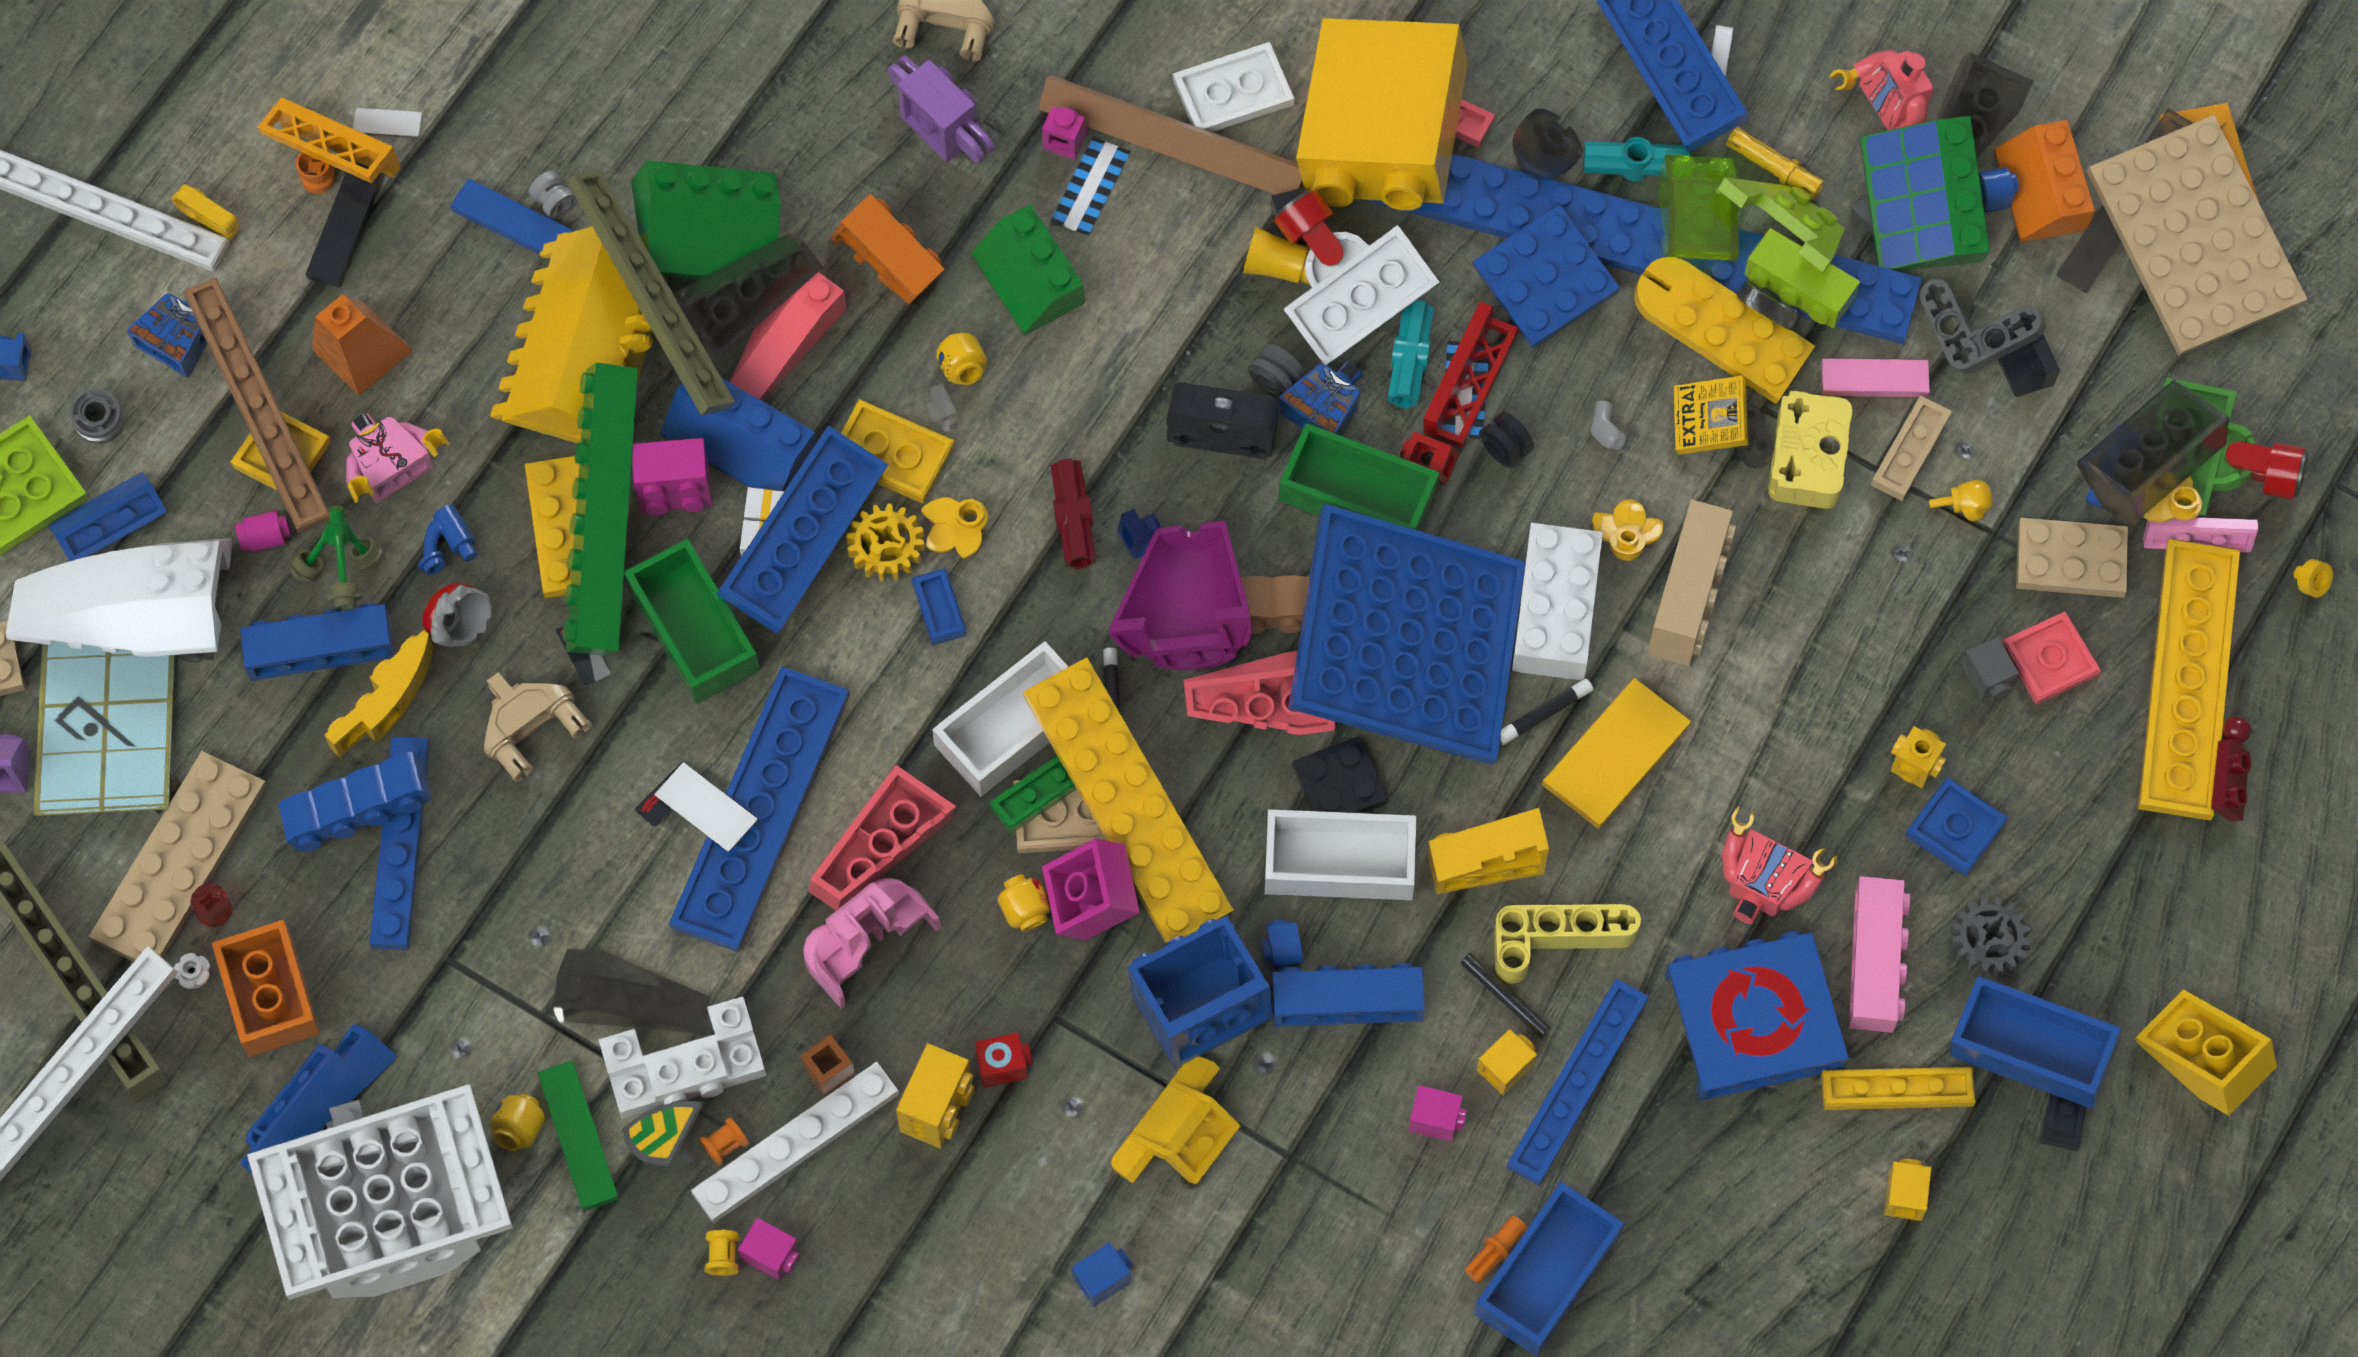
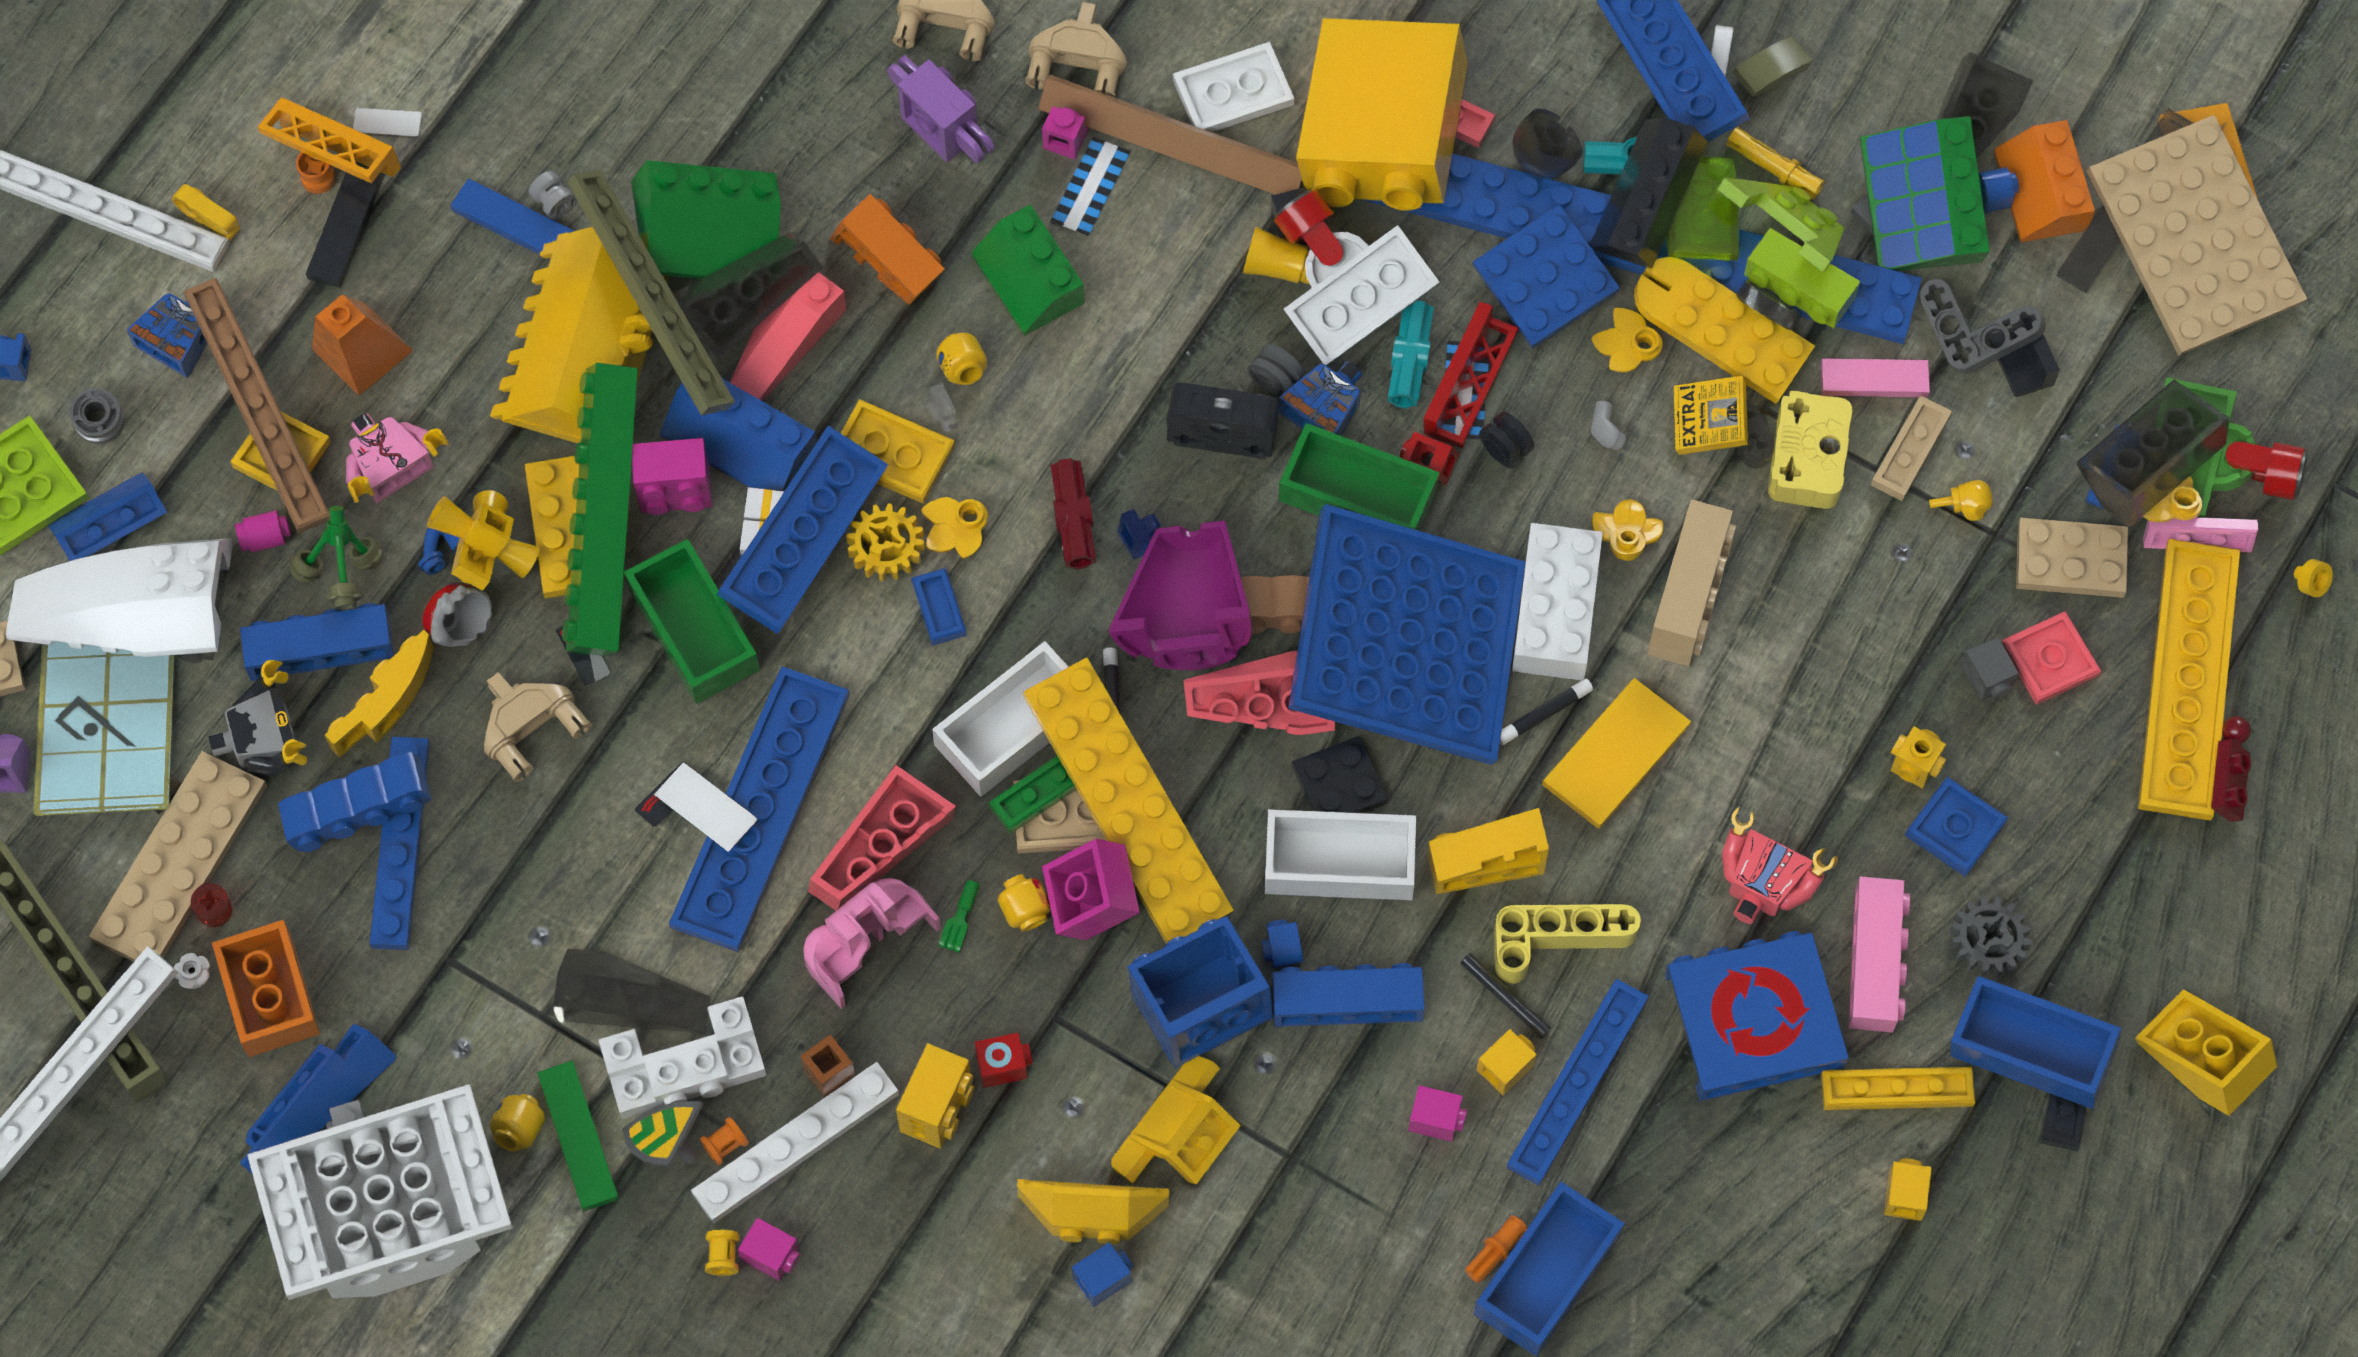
coral torso [1830,50,1933,130] -> none
none -> torso [208,660,307,777]
none -> yellow brick [427,490,539,591]
none -> green piece [938,880,980,953]
none -> yellow wedge [1017,1179,1169,1245]
none -> tan connector [1025,2,1127,98]
none -> black slope [1589,117,1708,269]
none -> yellow plate [1592,308,1663,373]
none -> olive slope [1733,36,1813,97]

